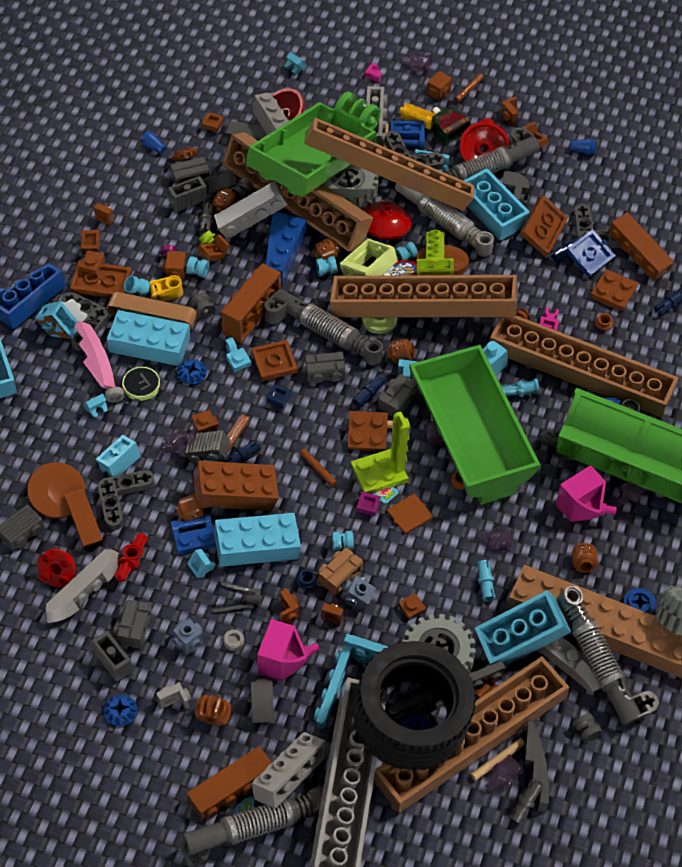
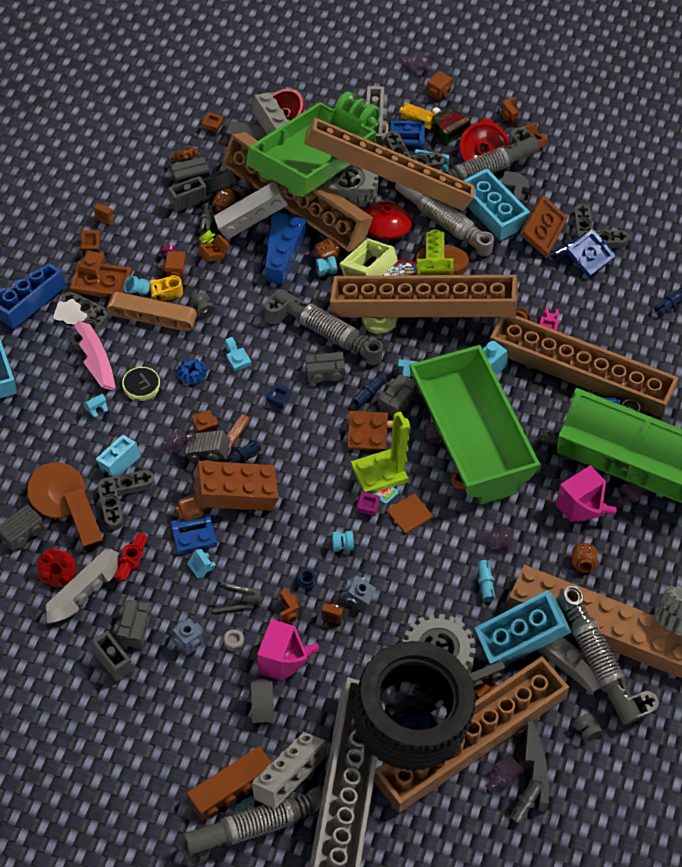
medium azure torso [35,301,78,339] -> none
blue gear [103,693,137,726] -> none
light grey tile [105,387,125,403] -> none
medium azure brick [107,310,190,366] -> none
blue cone [141,131,167,154] -> none
light grey bracket [156,682,191,710] -> none
medium azure wheel [186,256,209,278] -> none
dark orange gear [195,695,231,726] -> none
medium azure brick [214,513,301,567] -> none
dark orange brick [221,263,281,344] -> none
dark orange plate [251,340,298,381] -> none
medium azure tile [285,52,308,75] -> none
dark orange piece [300,448,337,487] -> none
medium azure bracket [314,634,388,729] -> none
medium nougat brick [318,548,363,596] -> none
dark pink tile [365,62,381,82] -> none
dark orange head [387,339,415,365] -> none
medium azure wheel [395,242,418,261] -> none
dark orange plate [398,593,426,621] -> none
dark orange piece [454,73,484,103] -> none
tan bar [470,738,525,781] -> none
medium azure pin [501,379,539,397] -> none
blue cone [571,138,597,155] -> none
dark orange plate [590,269,639,312] -> none
dark orange plate [595,313,614,331] -> none
dark orange brick [608,212,674,281] -> none
blue gear [623,588,657,614] -> none

